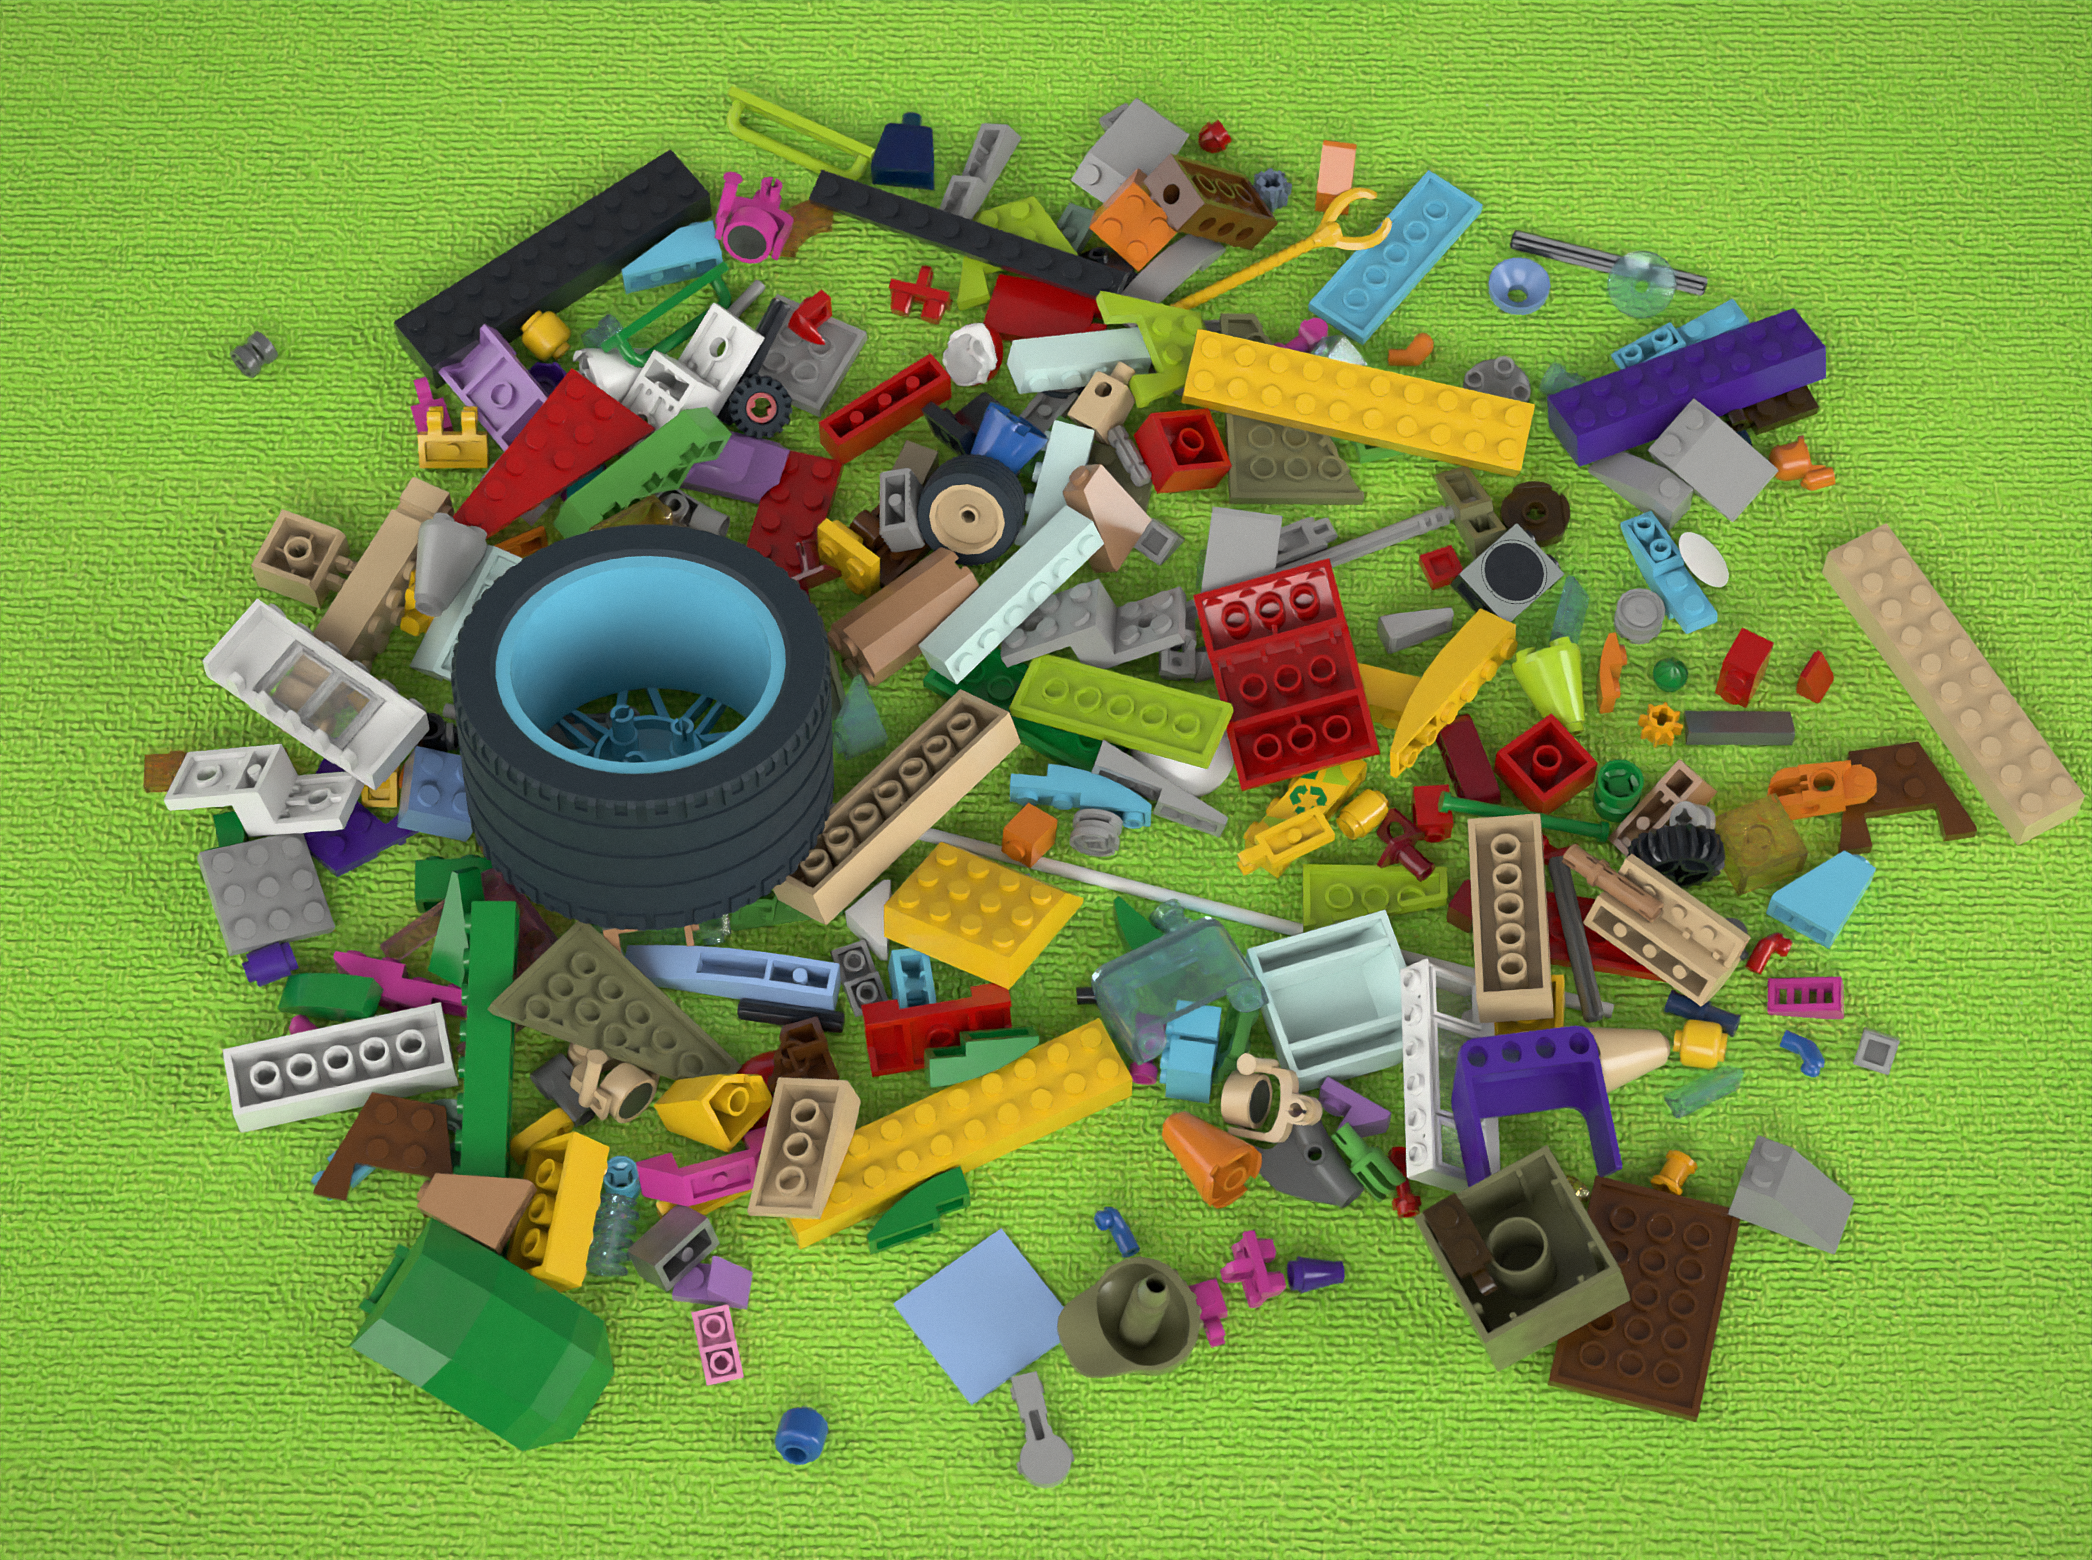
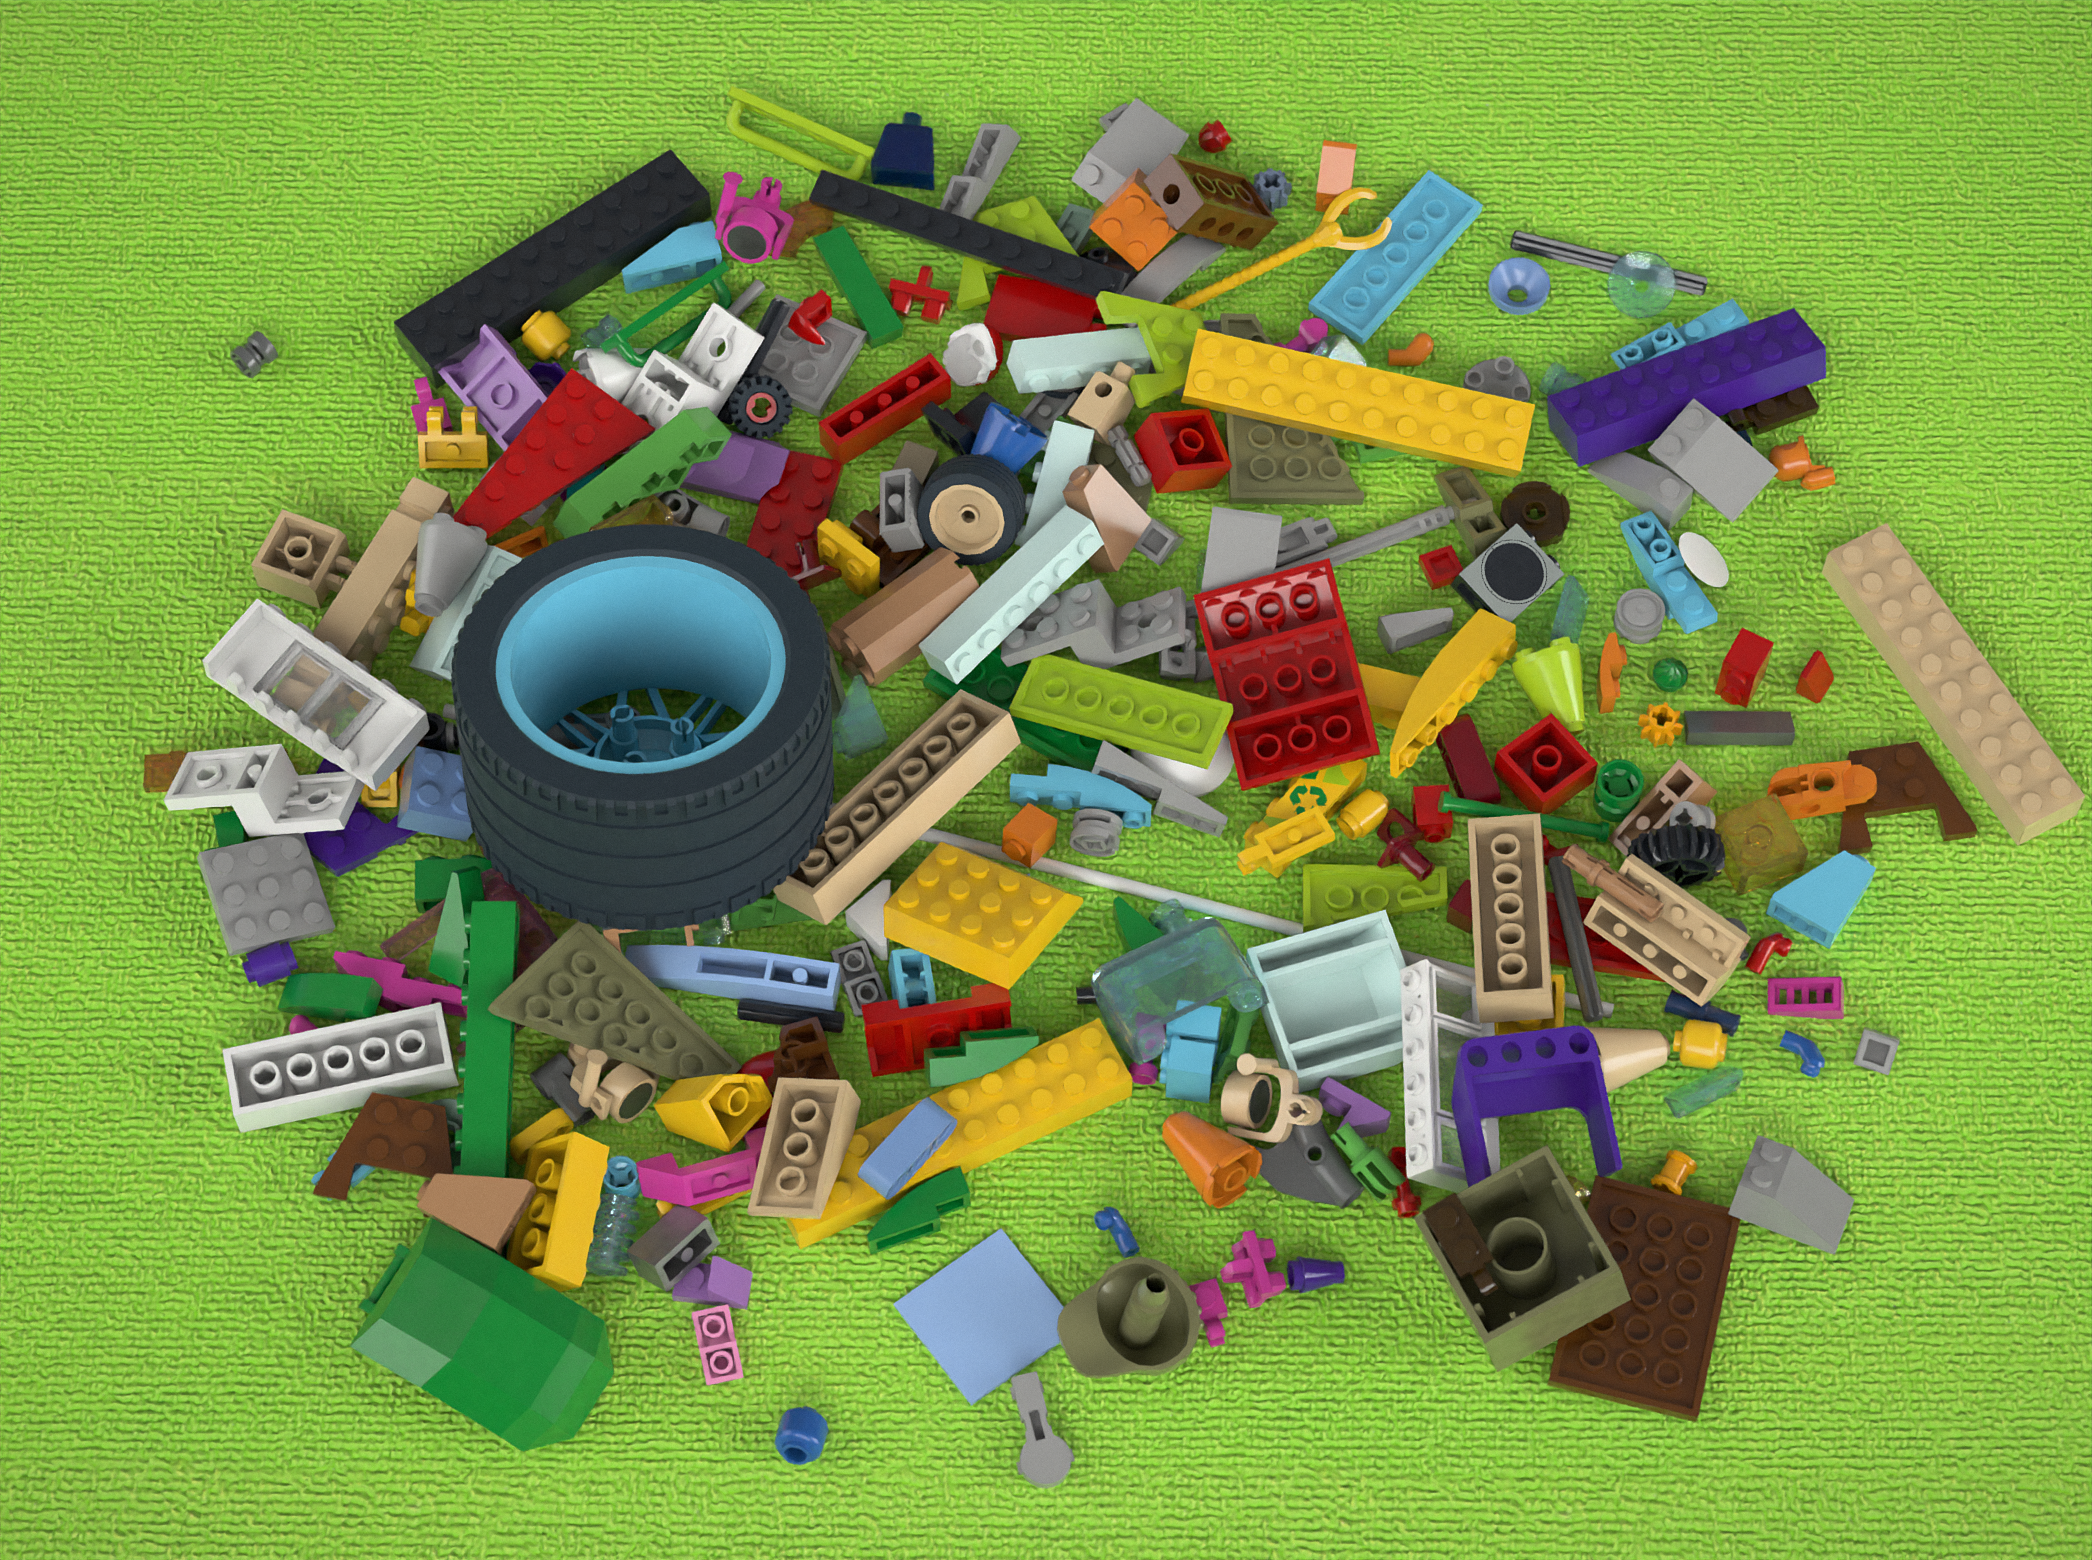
none -> green slope [813,225,904,350]
none -> medium blue beam [858,1097,957,1200]

